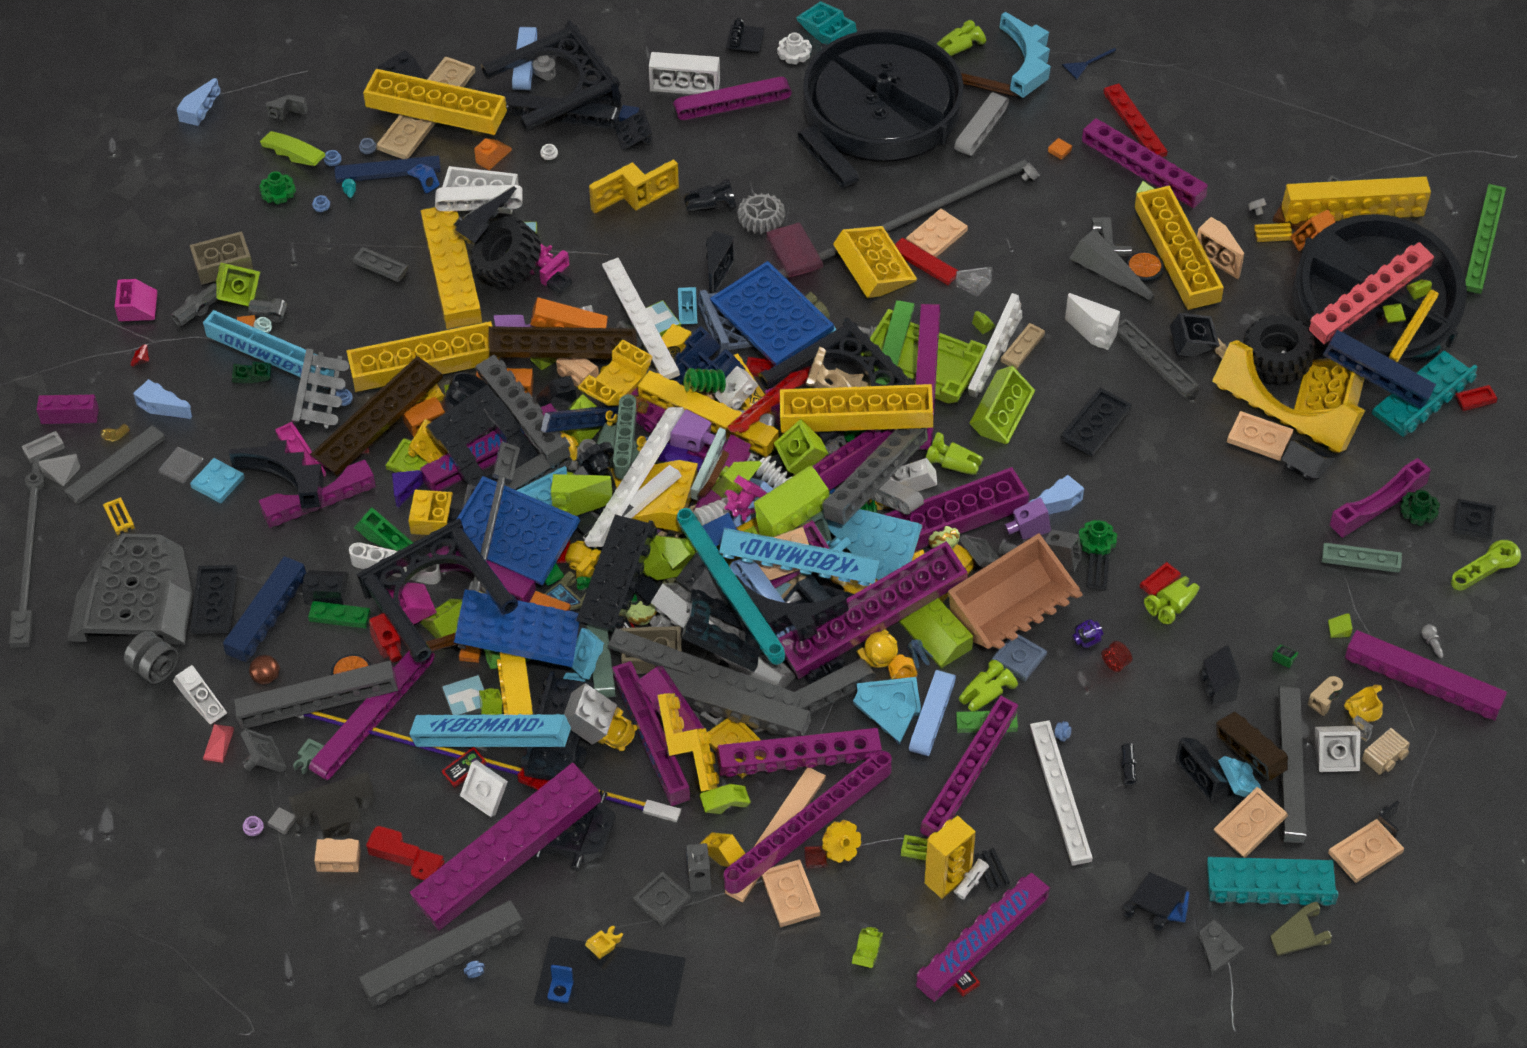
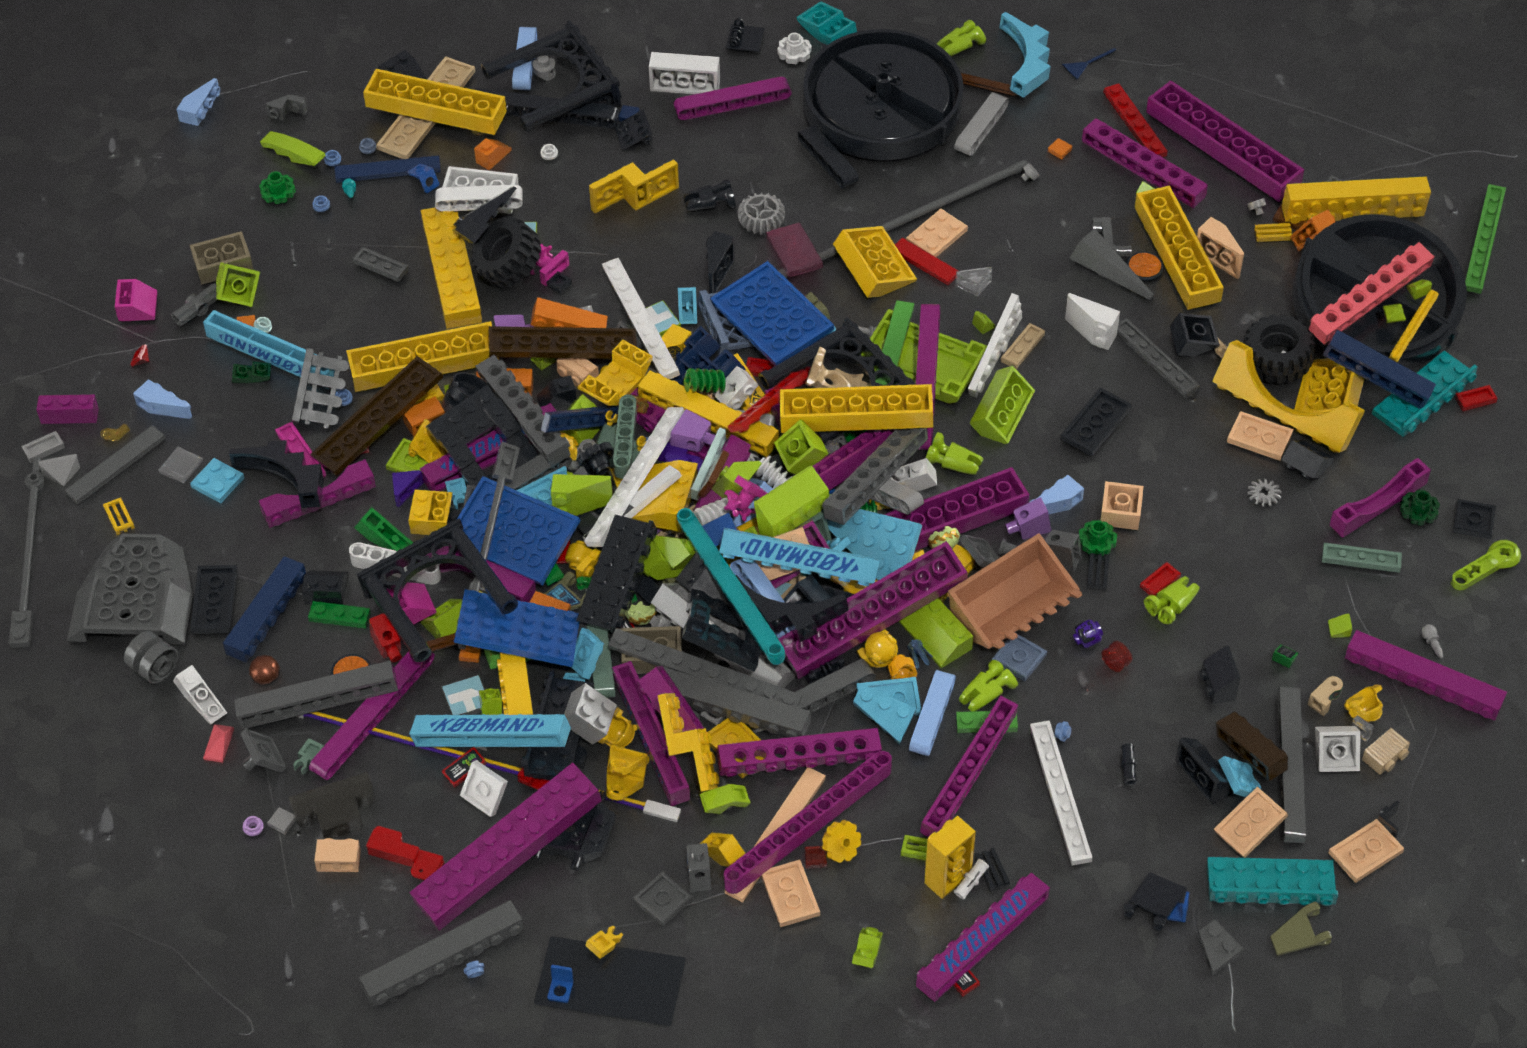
dark grey piece [248,298,287,323] -> none
none -> medium azure plate [445,478,467,509]
none -> yellow piece [606,745,649,800]
none -> light nougat brick [1100,481,1144,530]
none -> magenta brick [1146,81,1305,202]
none -> light grey gear [1247,479,1282,507]

